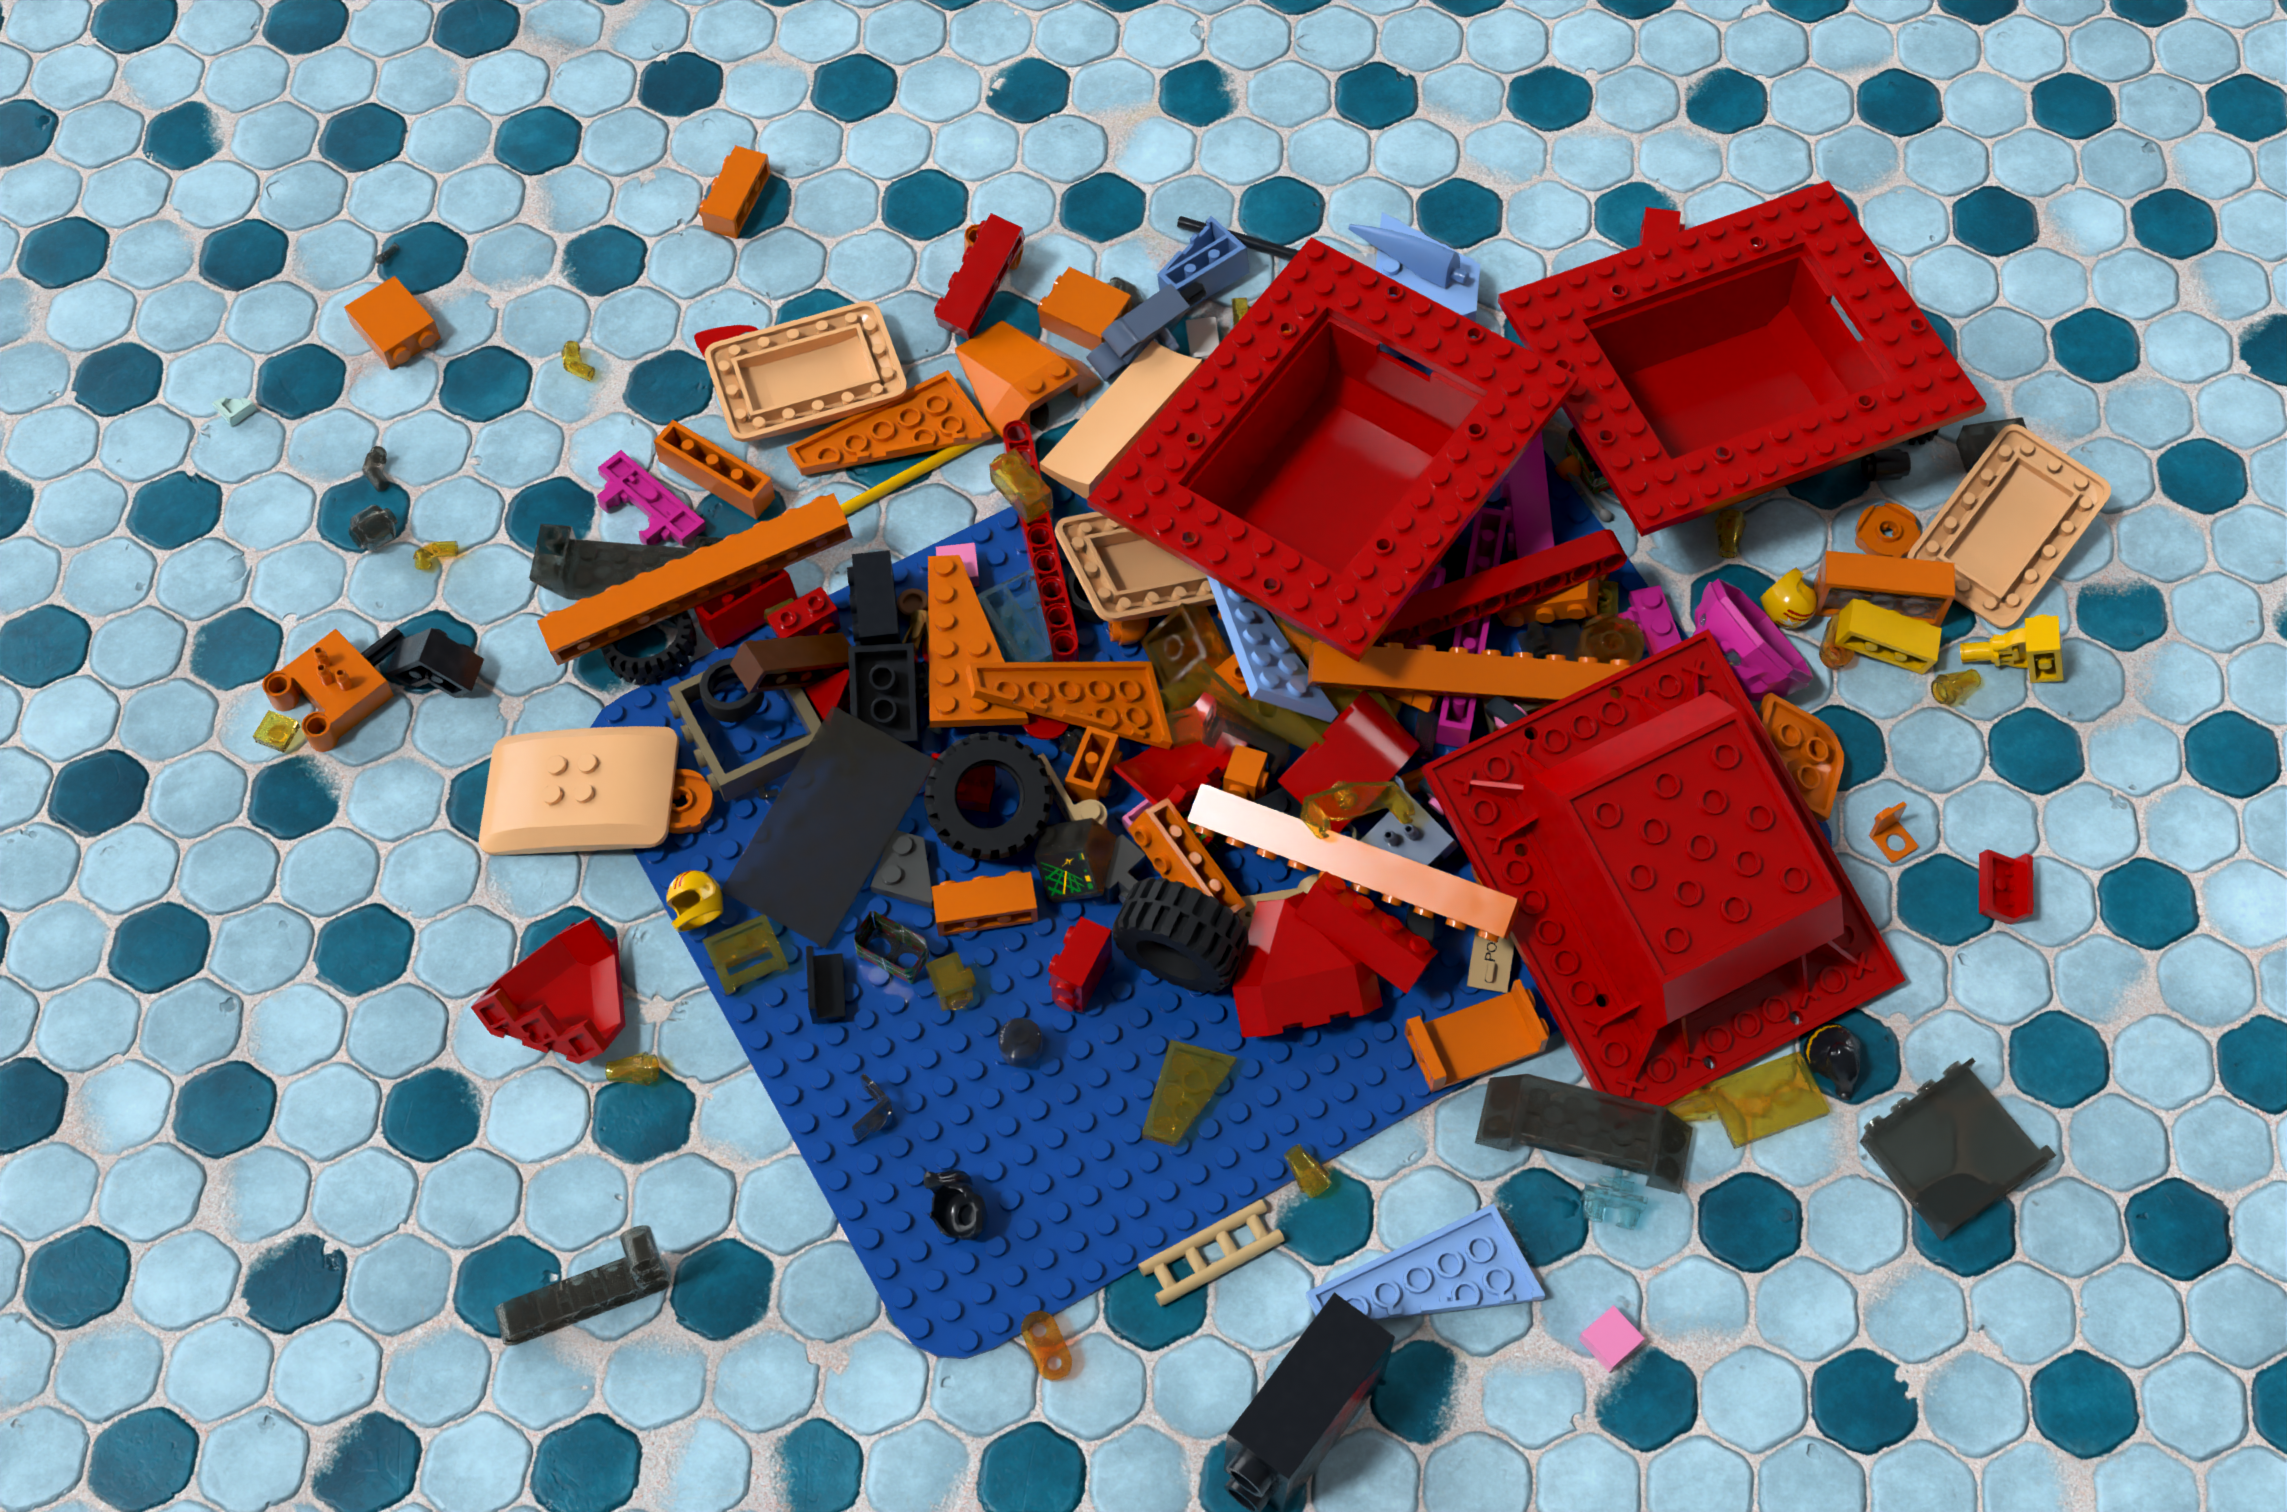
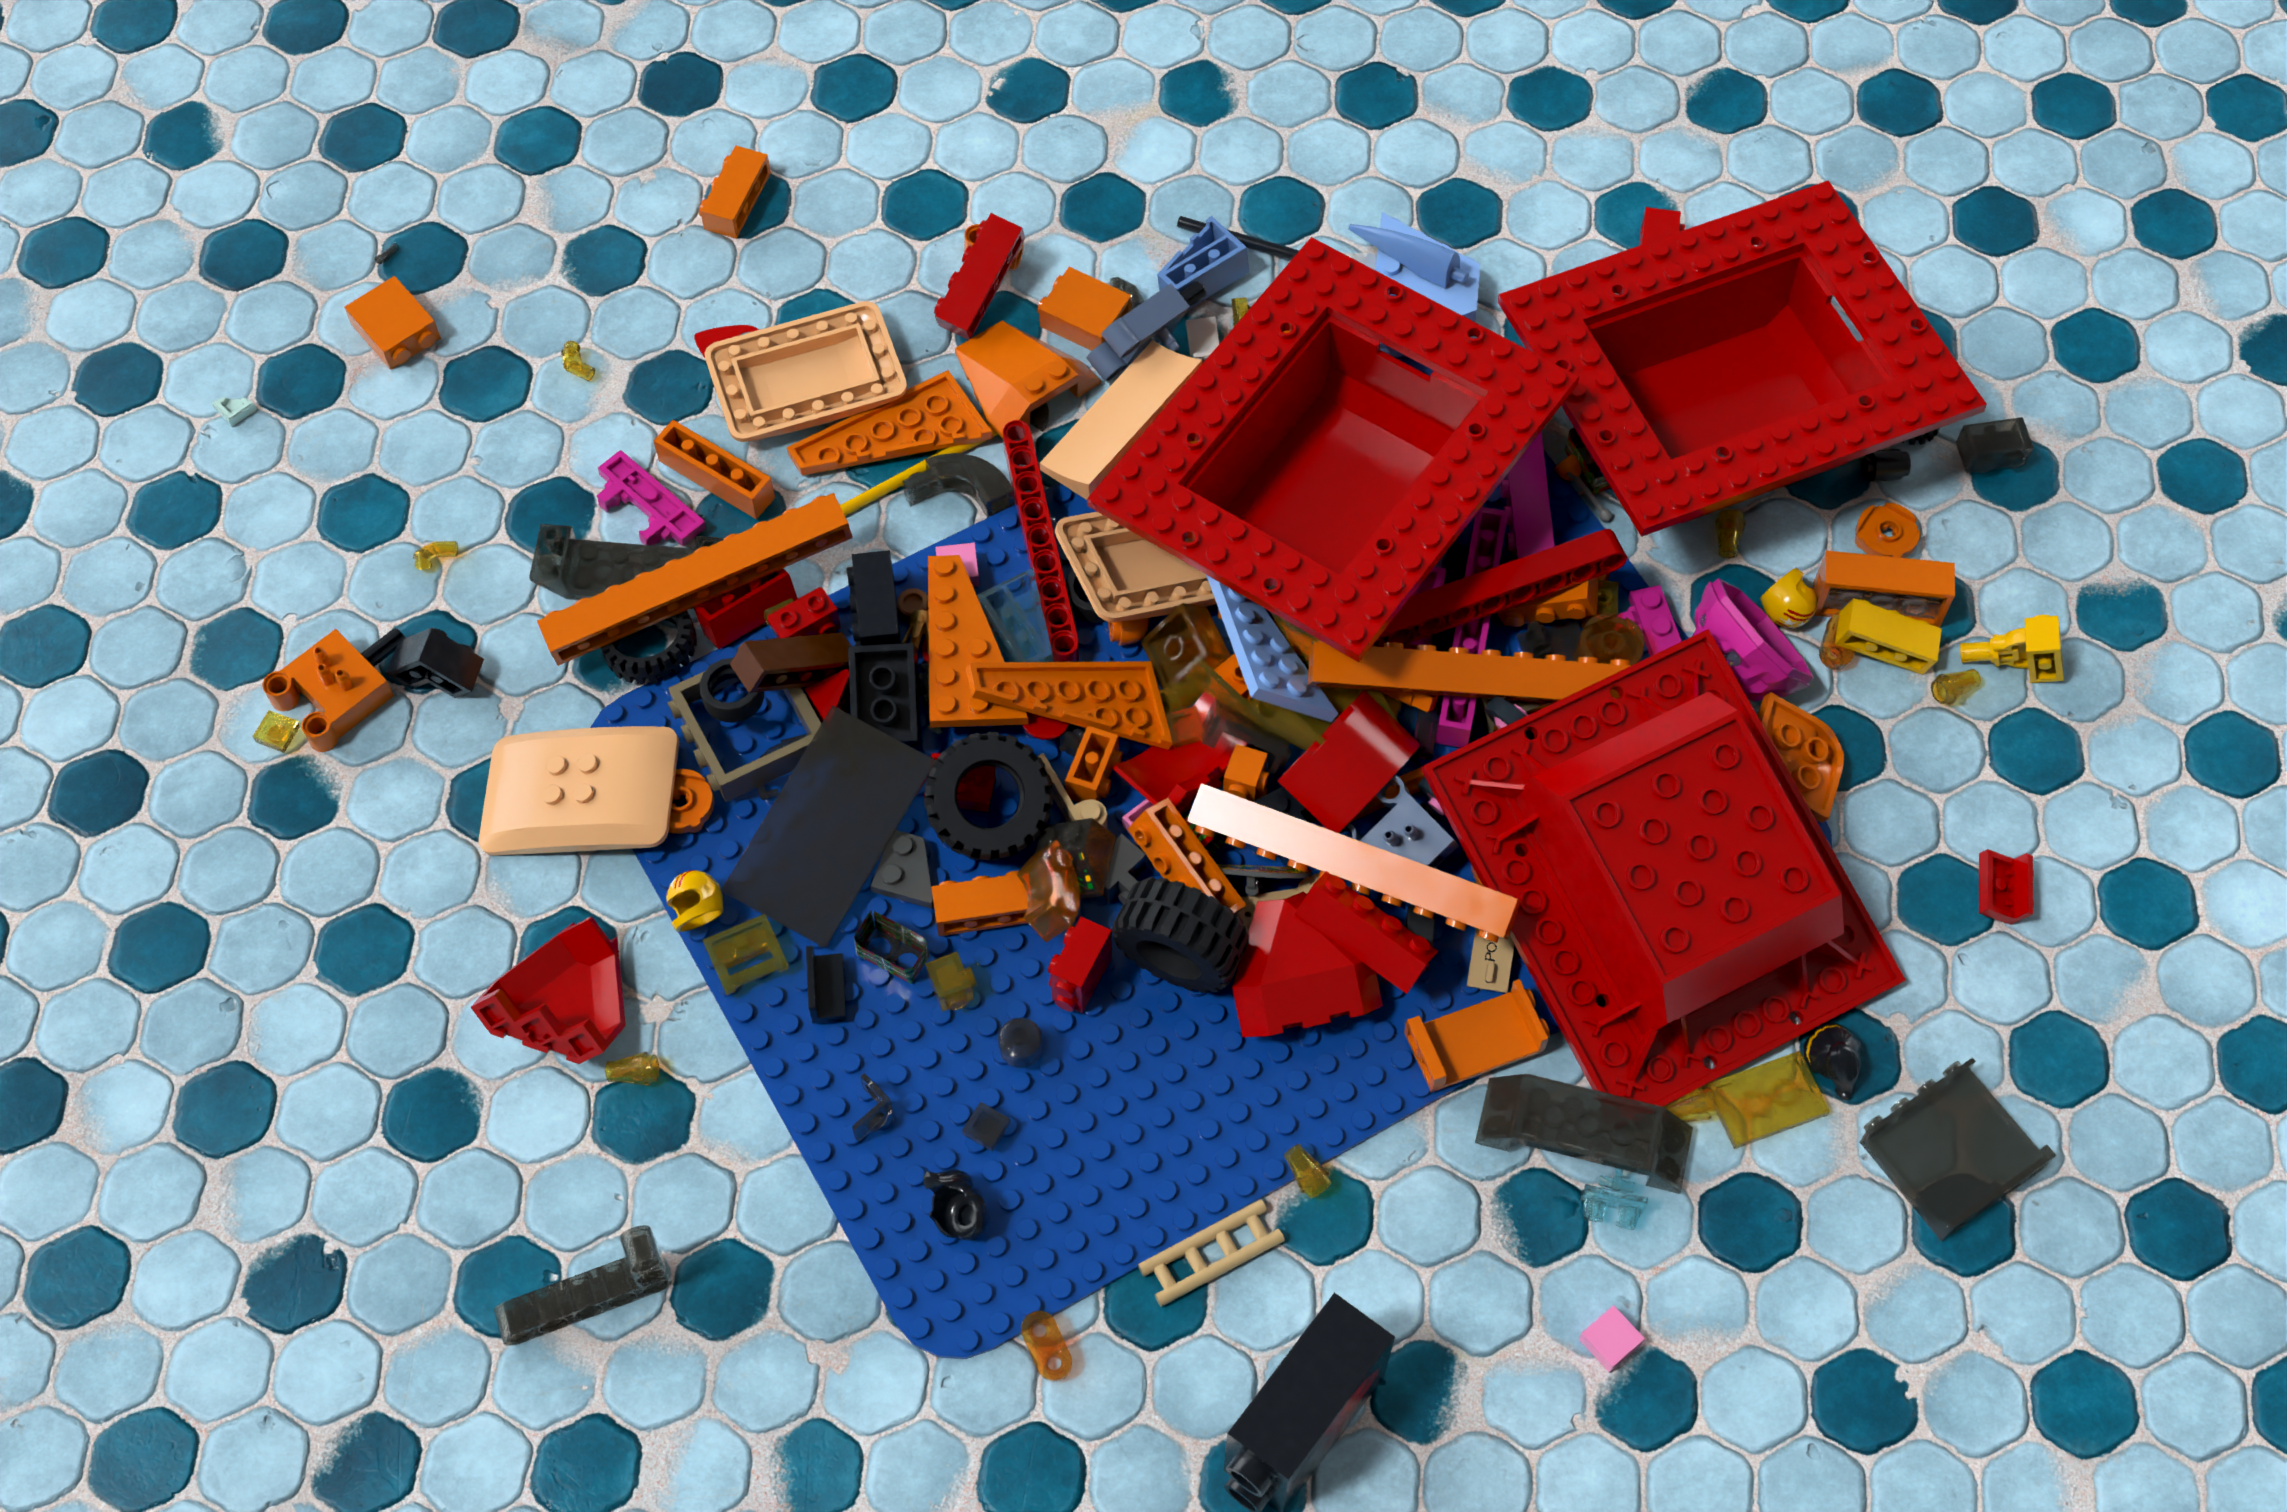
clear smoke head [348,504,397,551] -> none
clear smoke arm [362,446,390,492] -> none
clear yellow brick [989,448,1053,524] -> none
clear yellow wing [1142,1040,1237,1147] -> none
clear yellow piece [1300,781,1415,839] -> none
light blue wing [1305,1203,1545,1321] -> none
orange bracket [1869,801,1918,863] -> none
light nougat wedge [1907,424,2111,628] -> none
none -> clear smoke arch [903,453,1015,518]
none -> clear smoke plate [962,1102,1011,1151]
none -> clear orange brick [1017,840,1080,942]
none -> dark grey shield [1217,864,1312,896]

